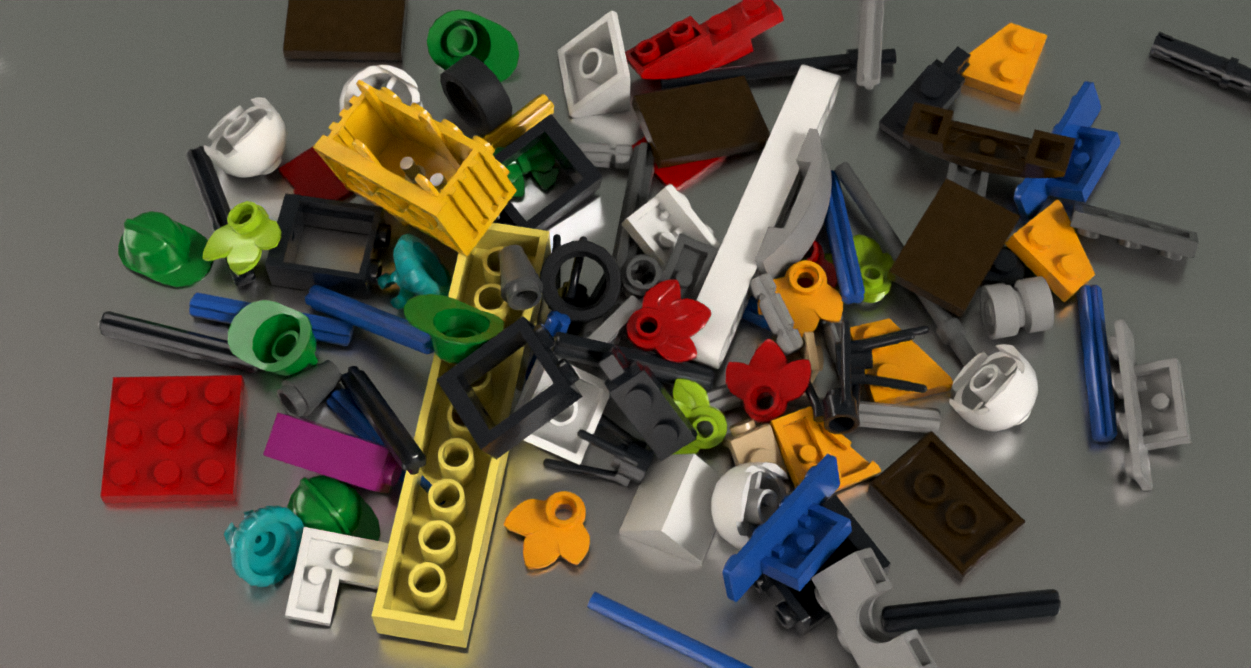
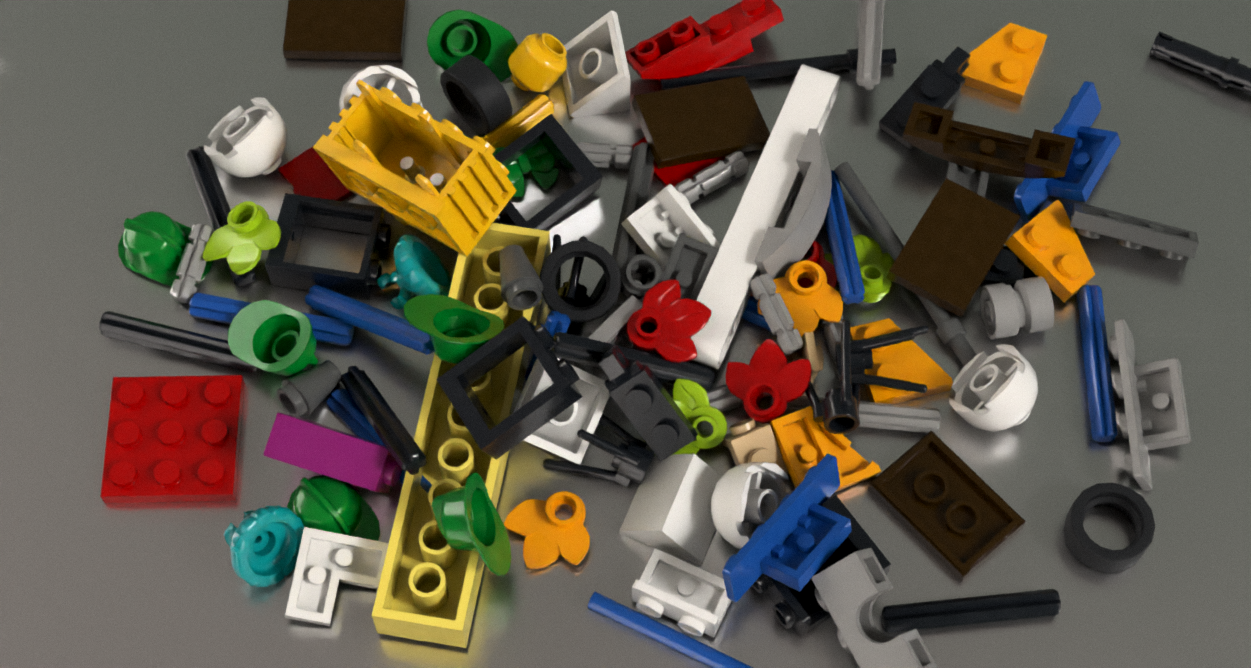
none -> light grey axle [170,223,214,304]
none -> green piece [432,473,511,576]
none -> yellow head [508,33,567,93]
none -> white bracket [632,548,732,638]
none -> light grey axle [675,151,749,204]
none -> black tyre [1064,482,1155,573]

